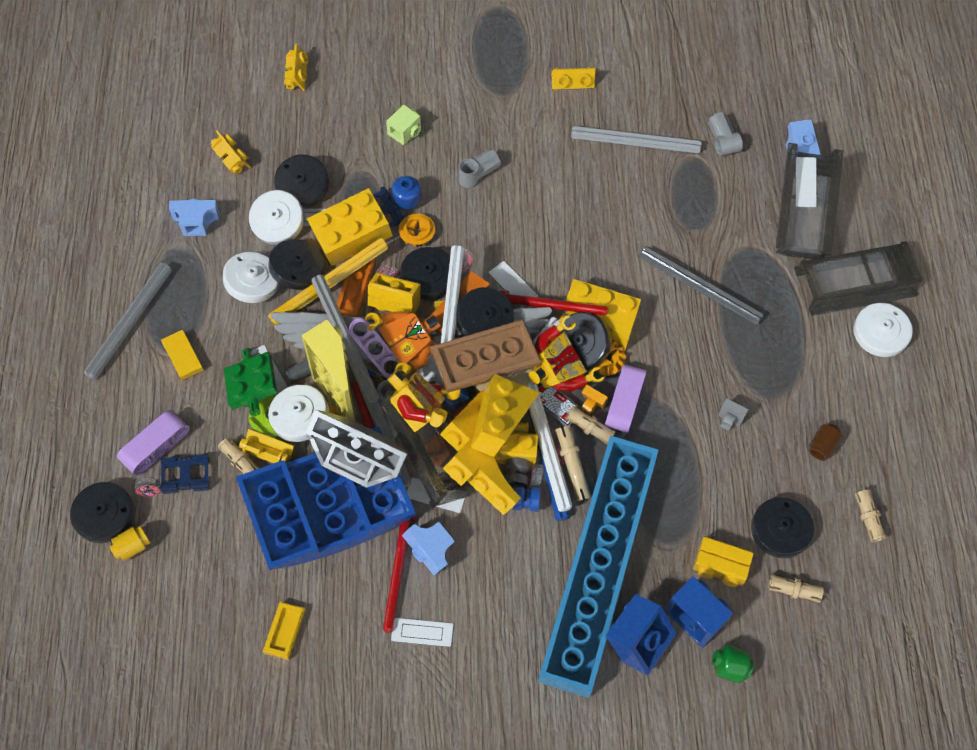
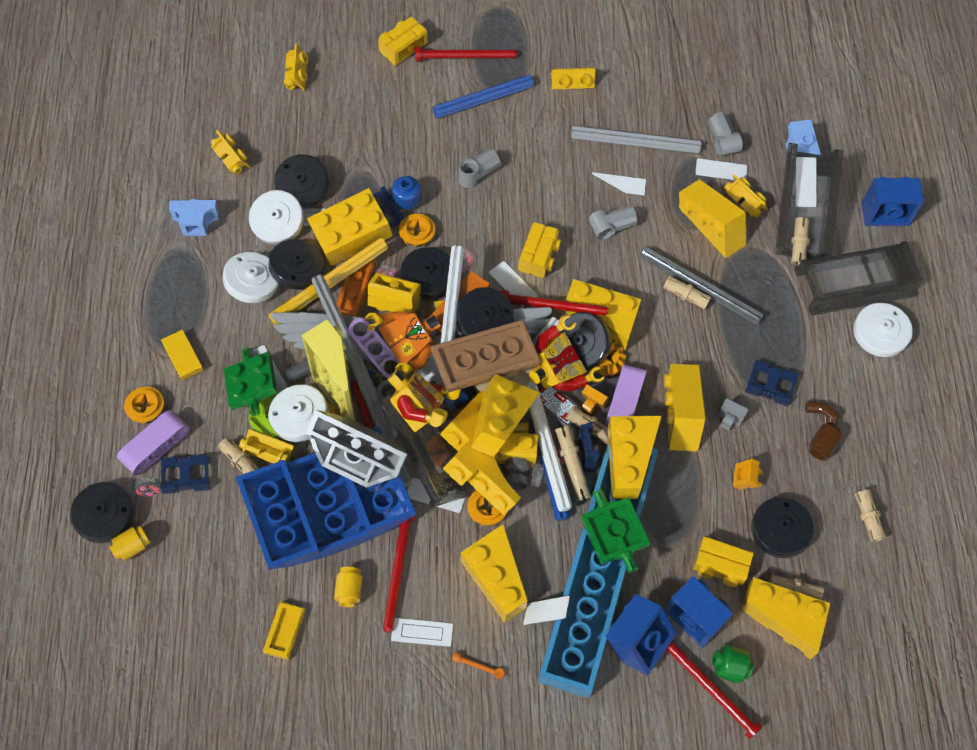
light grey axle [84,262,172,380] -> none
yellowish green brick [386,104,421,145] -> none
light blue brick [402,522,455,575] -> none
blue wheel [513,485,540,512] -> none
none -> light orange gear [124,387,165,425]
none -> yellow brick [334,567,363,607]
none -> yellow brick [378,16,428,66]
none -> red bar [415,47,517,62]
none -> blue axle [433,75,534,118]
none -> orange hinge [452,652,505,680]
none -> yellow wedge [461,524,527,623]
none -> light orange gear [468,490,506,526]
none -> yellow brick [518,222,562,278]
none -> white sticker [523,596,570,625]
none -> dark blue piece [577,422,600,472]
none -> green plate [580,489,650,573]
none -> light grey piece [588,206,638,240]
none -> white sticker [592,172,646,195]
none -> yellow wedge [608,416,661,499]
none -> tan pin [663,275,711,310]
none -> yellow wedge [663,364,705,451]
none -> red bar [666,641,763,740]
none -> yellow wedge [679,179,746,259]
none -> white sticker [696,159,747,180]
none -> yellow hinge [724,174,768,218]
none -> light orange tile [733,458,763,490]
none -> yellow wedge [741,578,830,660]
none -> dark blue piece [745,360,799,407]
none -> tan pin [791,217,810,266]
none -> reddish brown arm [805,401,840,425]
none -> blue brick [861,177,924,226]

